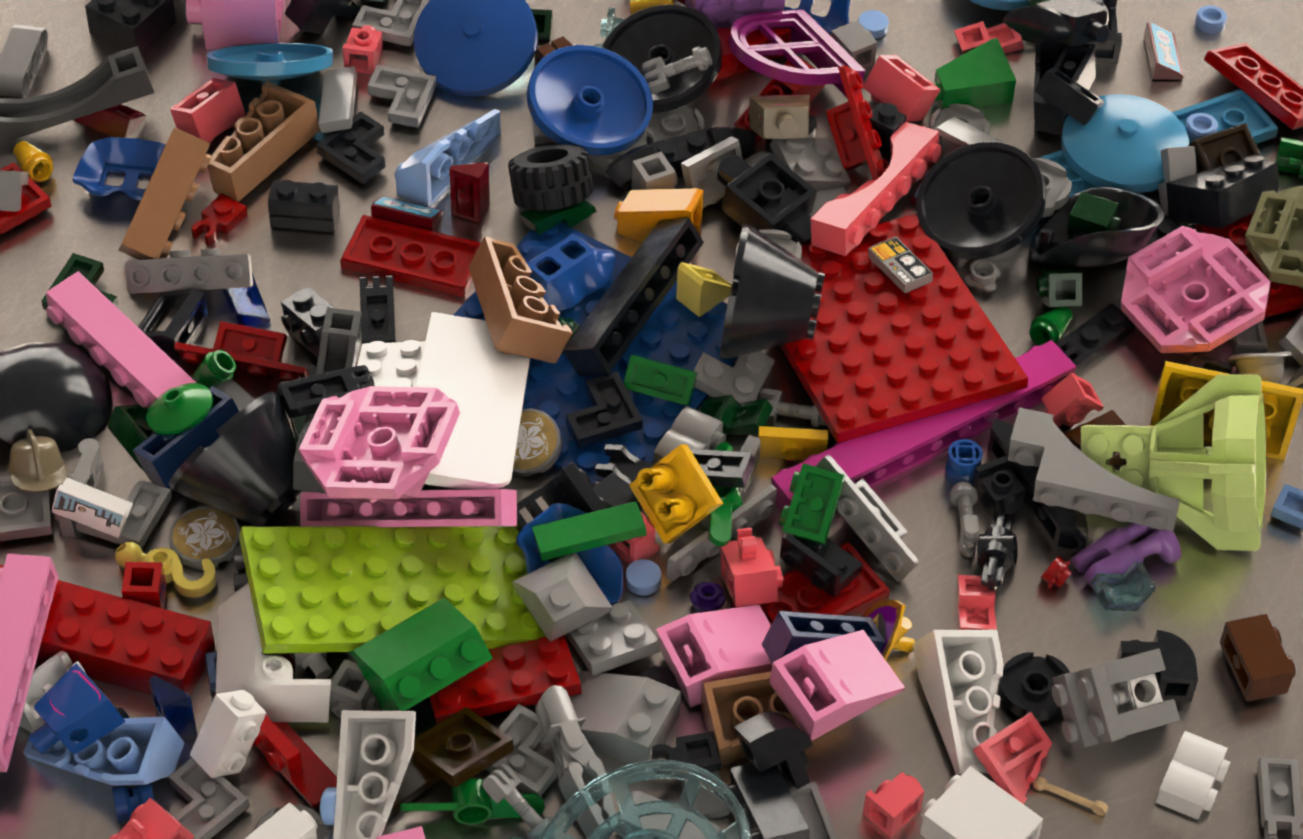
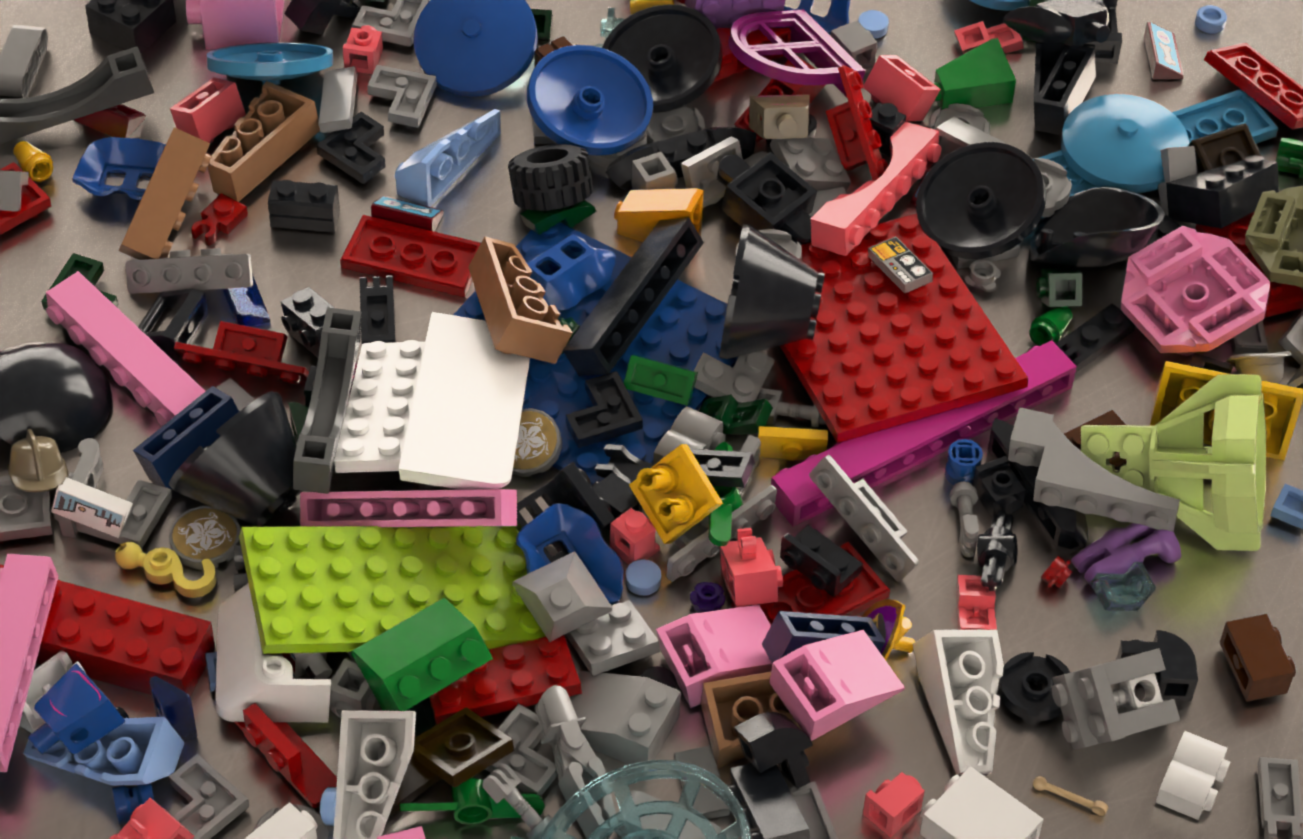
dark green slope [107,404,155,468] -> none
red brick [121,562,167,609] -> none
green dish [146,383,213,435] -> none
white brick [190,690,267,778] -> none
green cone [191,350,236,389] -> none
black hinge [277,365,375,419] -> none
bright pink piece [299,386,460,504] -> none
dark red slope [449,162,490,223] -> none
green tile [532,501,647,561] -> none
light grey hinge [642,46,712,94] -> none
black plate [651,731,721,777] -> none
light yellow slope [676,262,732,317] -> none
green bracket [779,463,845,545] -> none
coral wing [973,712,1052,804] -> none
black slope [1034,67,1105,125] -> none
coral brick [1041,373,1104,428] -> none
dark green brick [1067,191,1121,236] -> none
light blue tile [1185,113,1218,140] -> none

